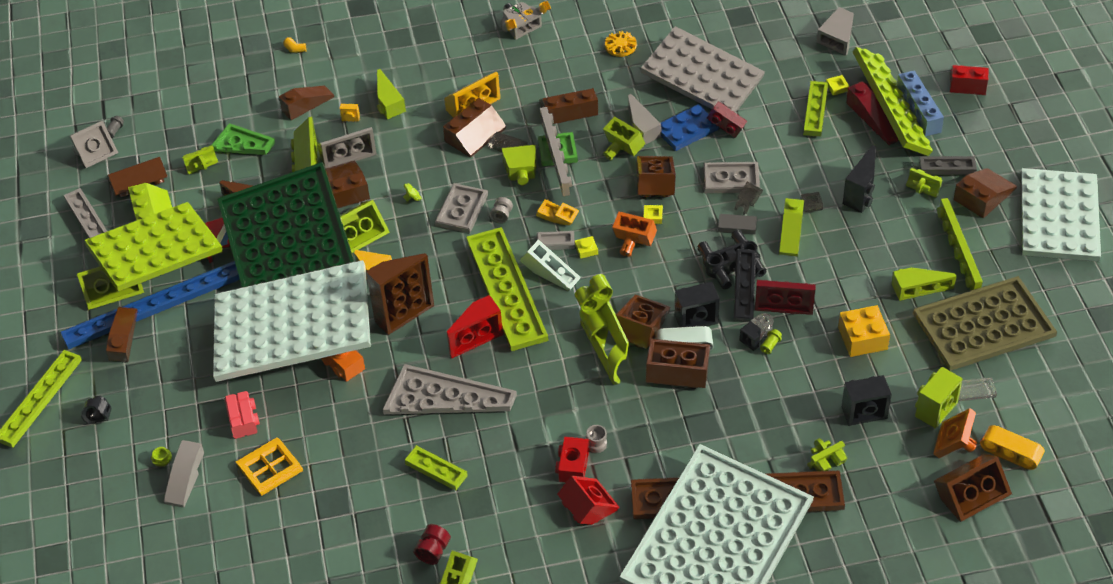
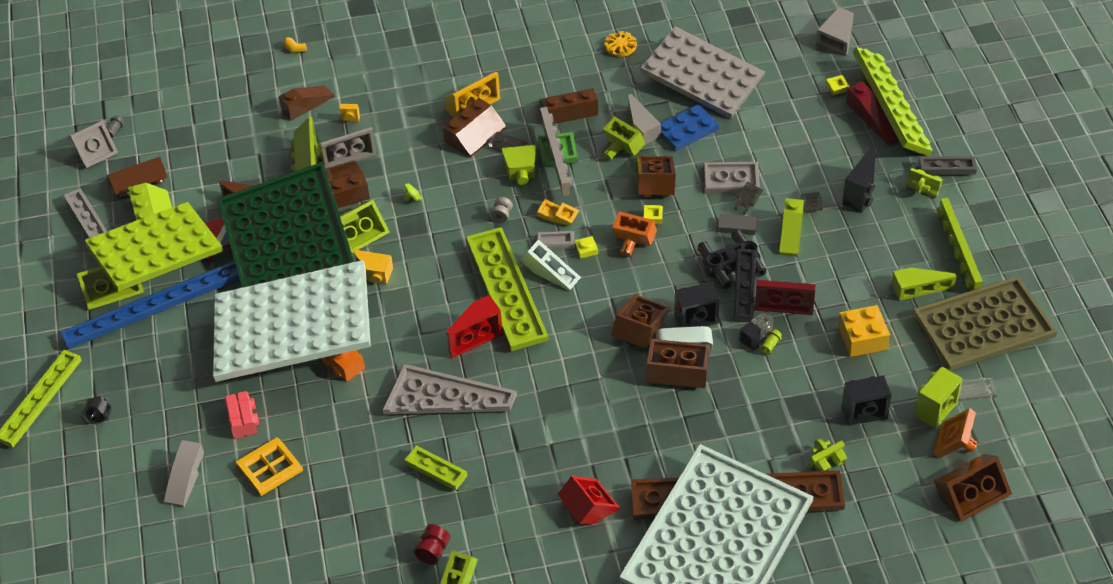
reddish brown slope [106,307,138,362] -> none
lime plate [151,447,172,466] -> none
lime hips [182,145,219,174] -> none
bright green wing [212,123,275,155] -> none
reddish brown slope [366,253,434,335] -> none
lime slope [377,69,406,120] -> none
light grey tile [435,183,488,234] -> none
light grey torso [501,1,551,39] -> none
red brick [555,437,589,483] -> none
lime panel [574,274,629,385] -> none
light grey wheel [586,425,607,453] -> none
dark red bracket [707,101,747,138] -> none
lime plate [803,81,828,137] -> none
medium blue brick [897,70,944,137] -> none
red slope [950,65,989,95] -> none
reddish brown slope [953,168,1017,218] -> none
yellow beam [980,425,1045,470] -> none
light aqua plate [1021,168,1101,262] -> none

